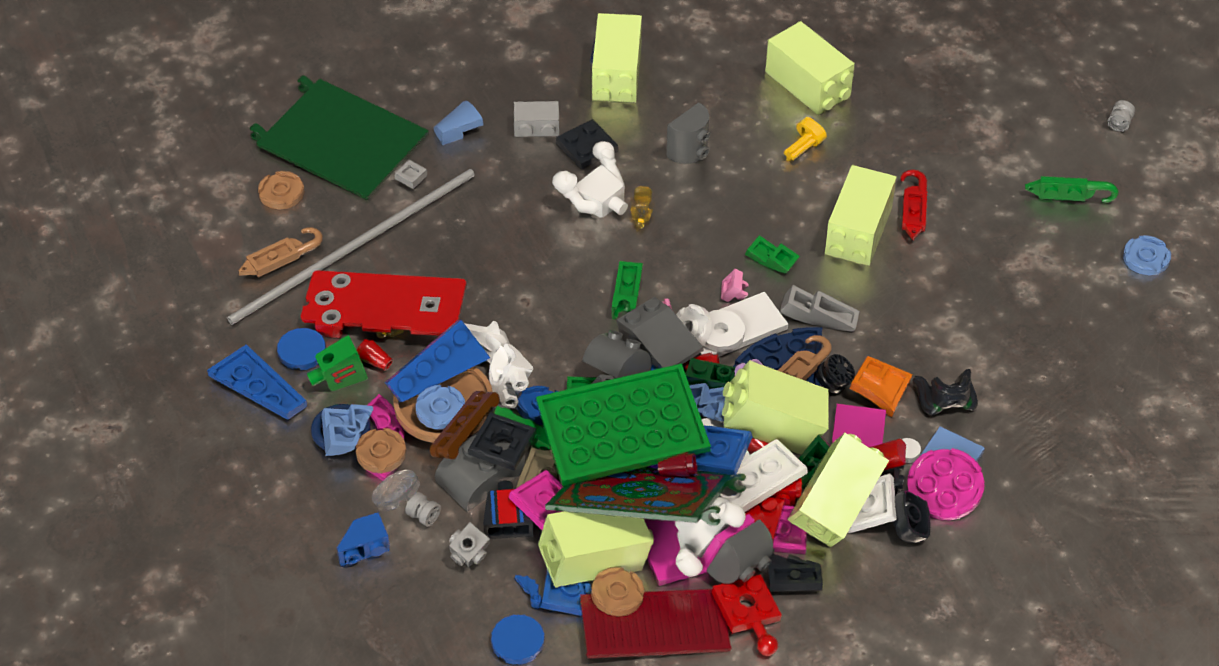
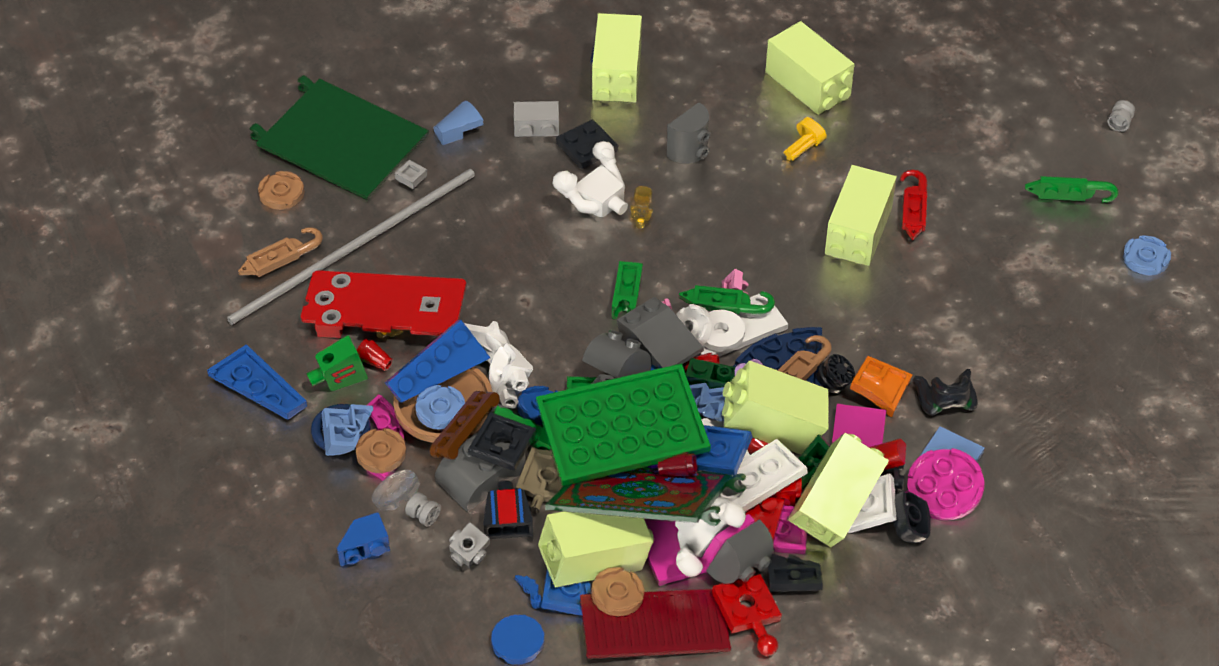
blue tile [277,328,326,370] -> none
dark pink tile [508,470,564,530] -> none
green slope [745,235,800,273] -> none
light grey slope [780,285,860,331] -> none
white tile [902,438,921,463] -> none
none -> green plate [679,285,775,315]

